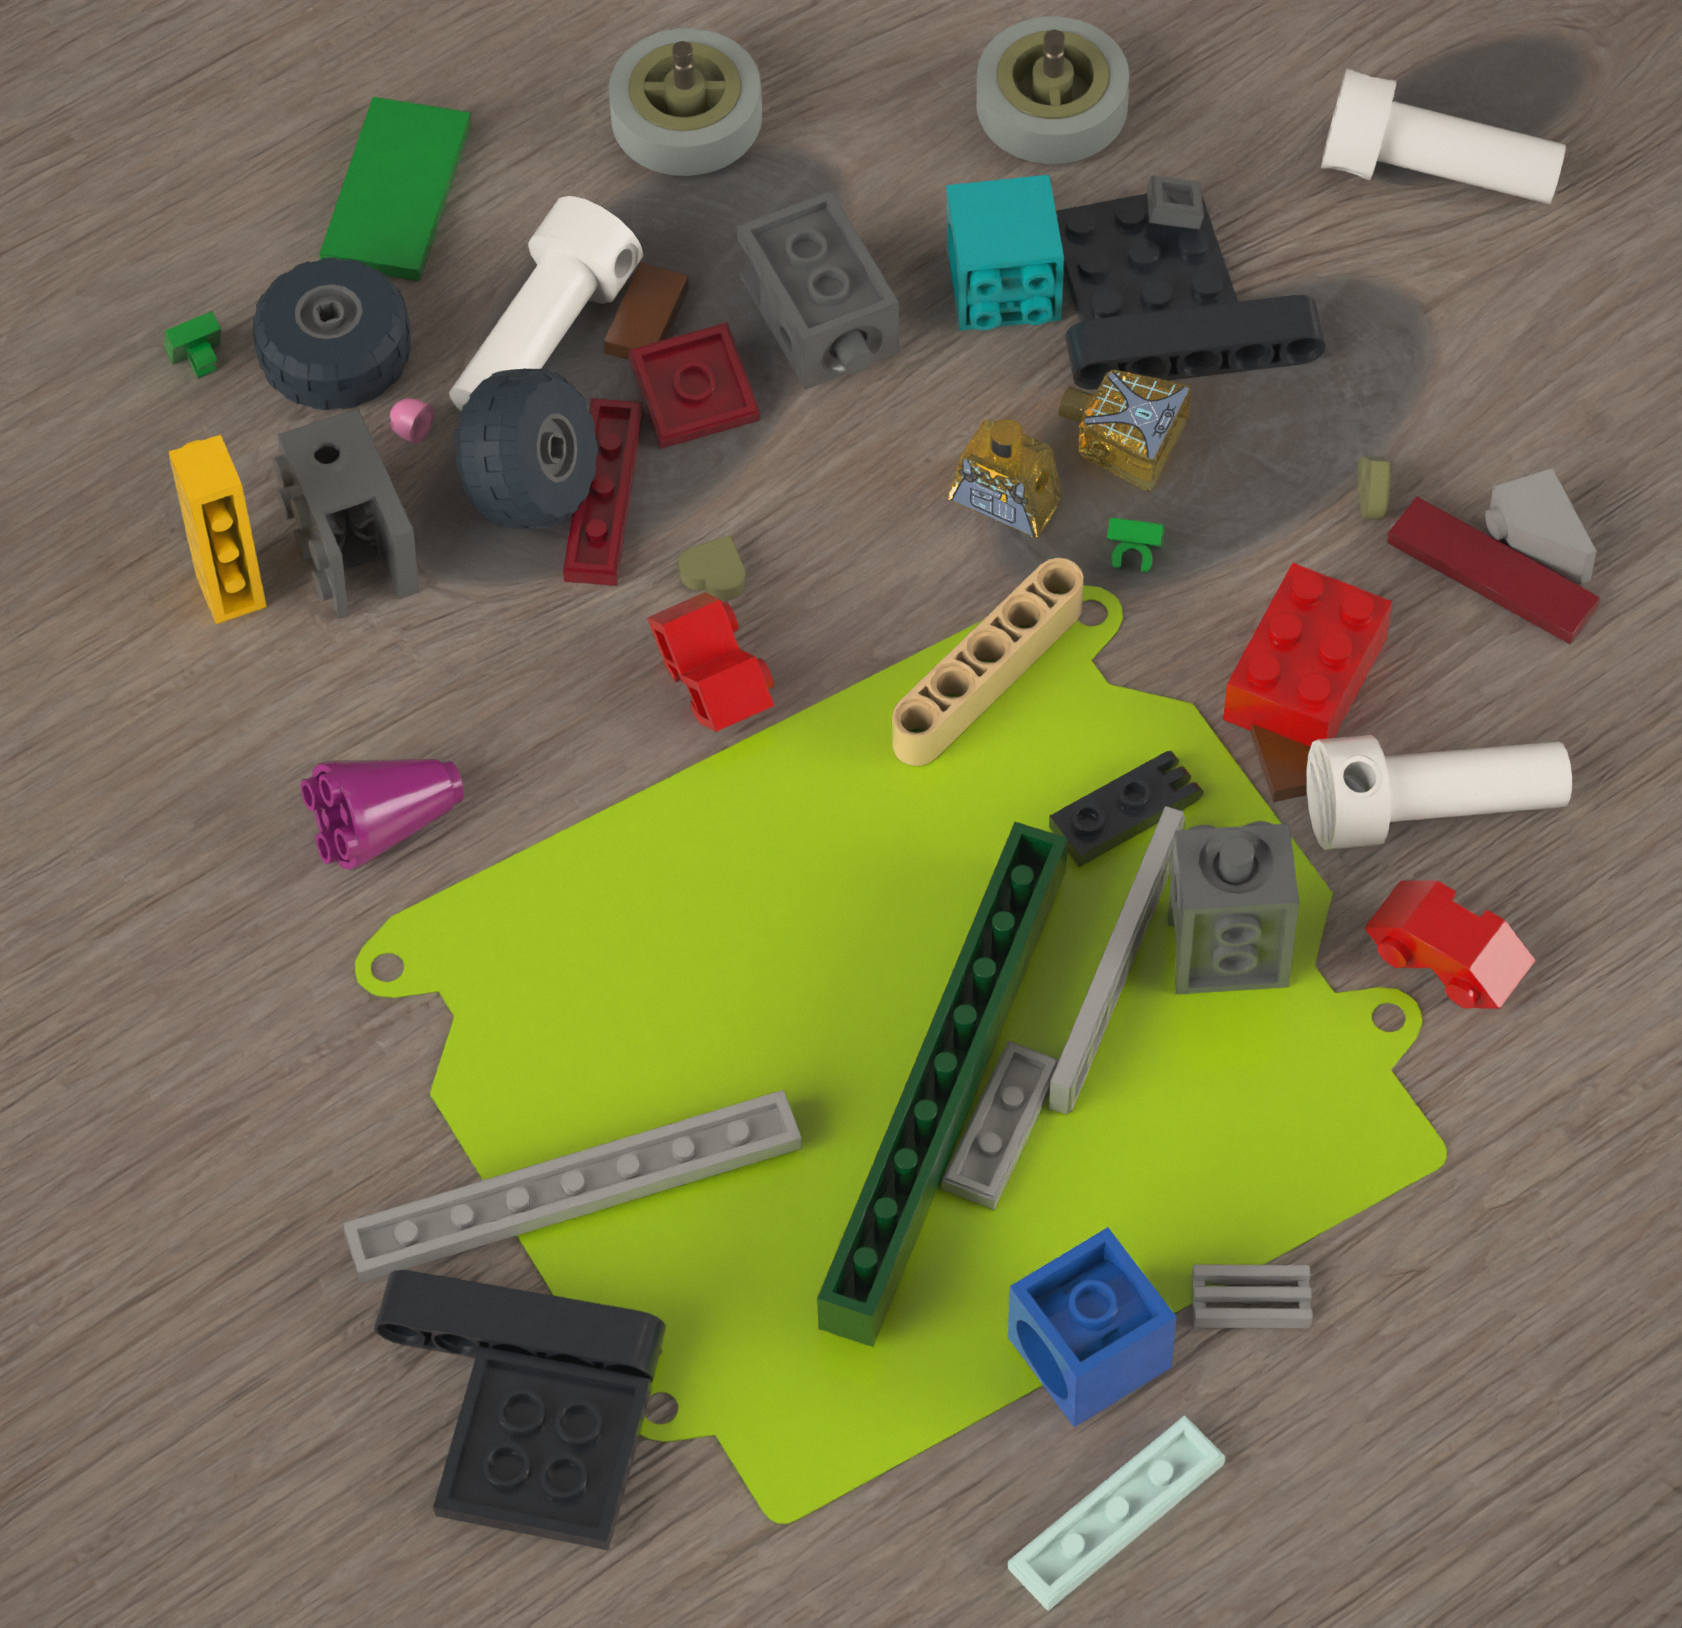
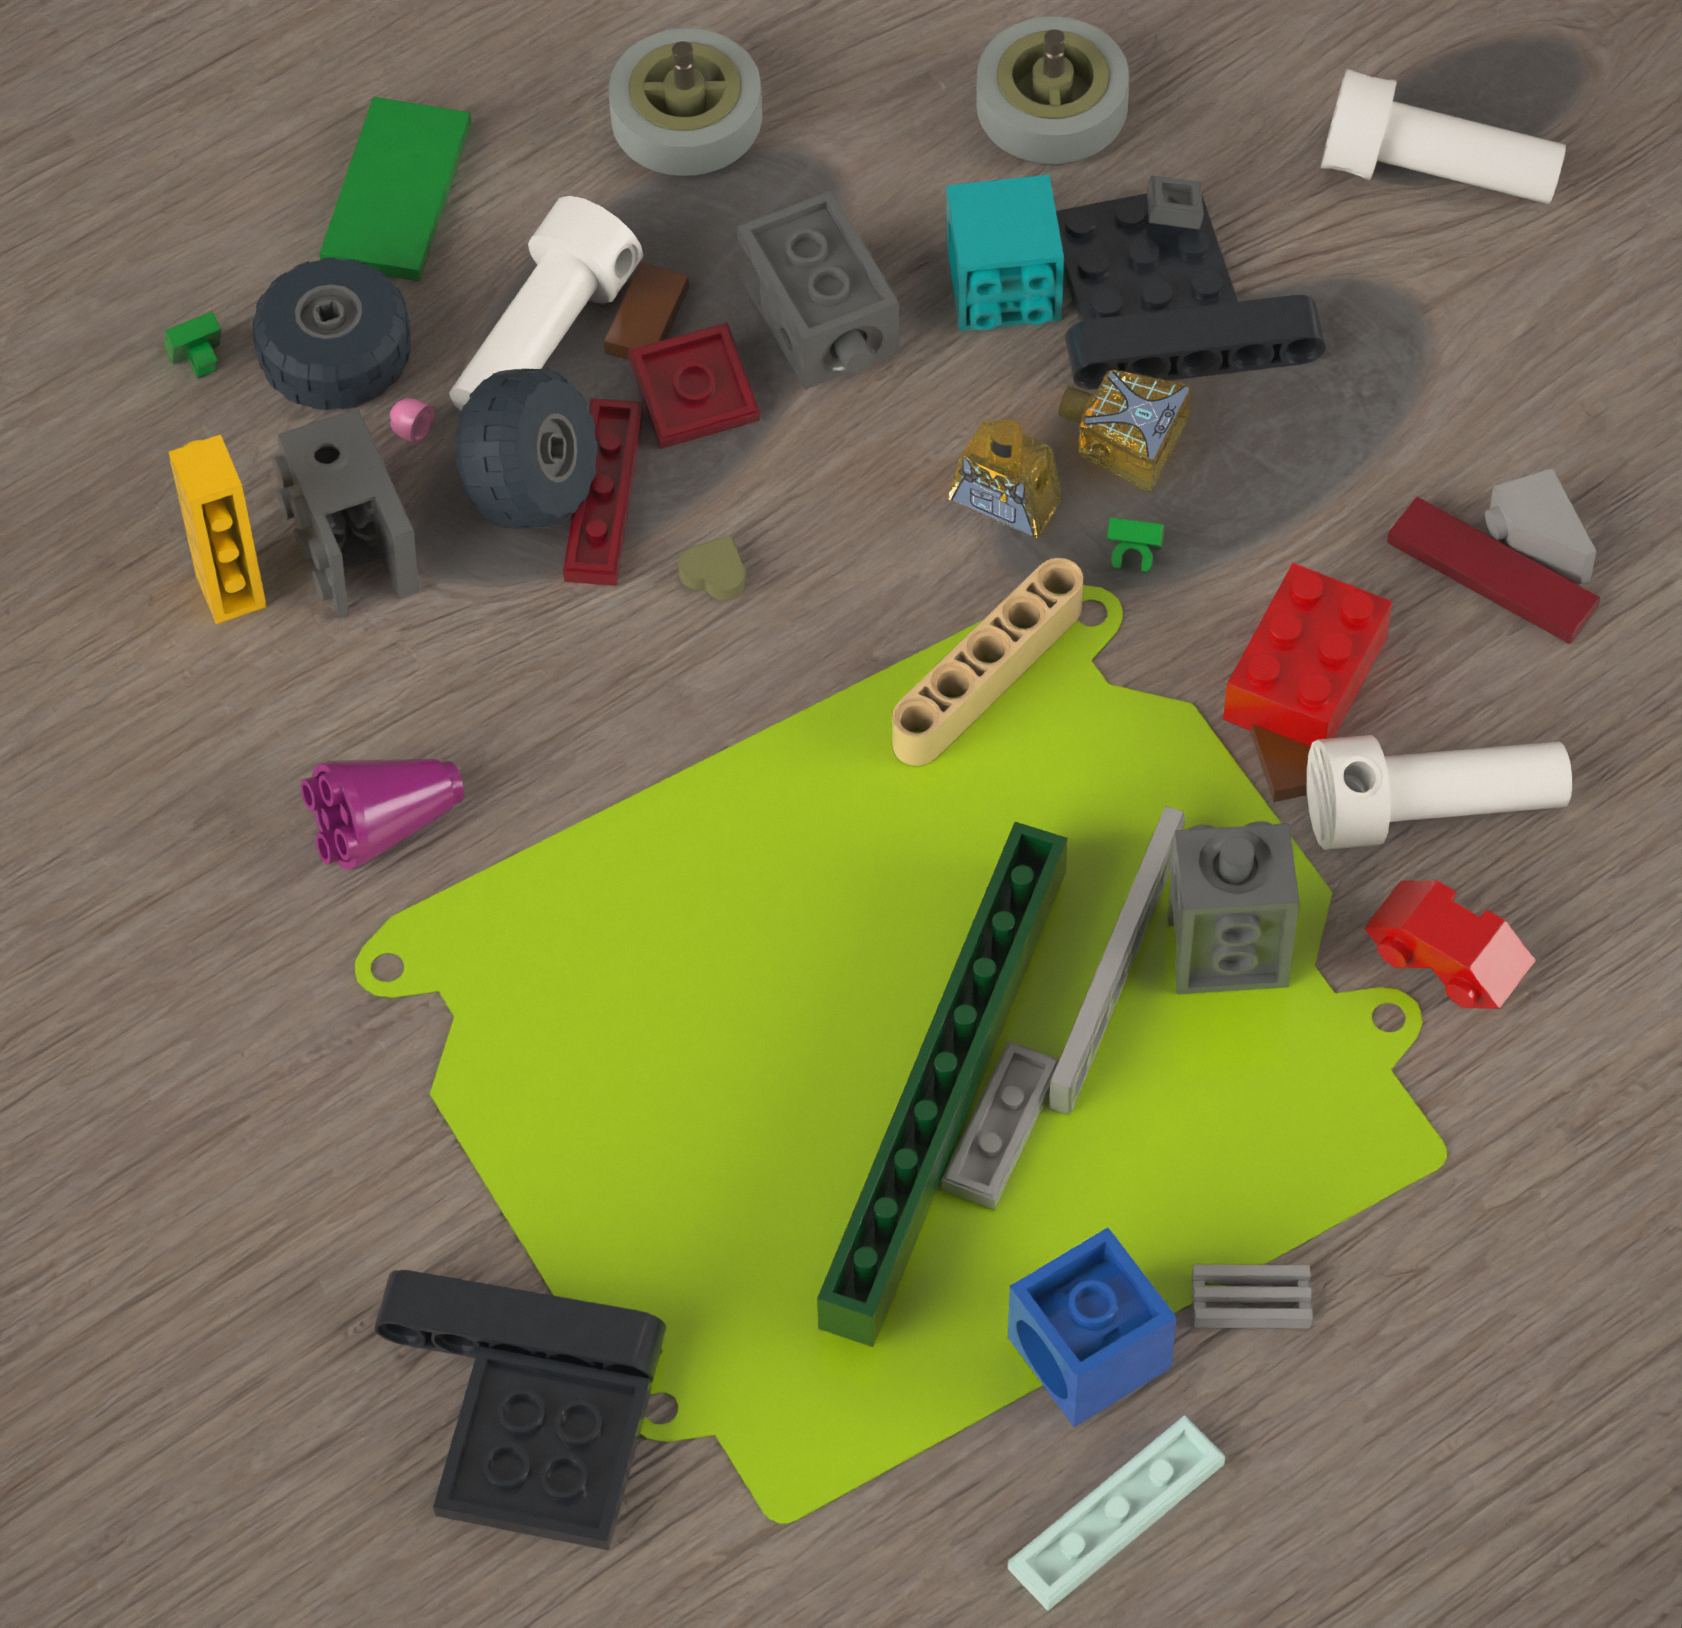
light grey plate [342,1090,802,1283] -> none
red brick [647,592,774,732] -> none
black hinge [1049,751,1204,867] -> none
olive tile [1357,456,1392,520] -> none

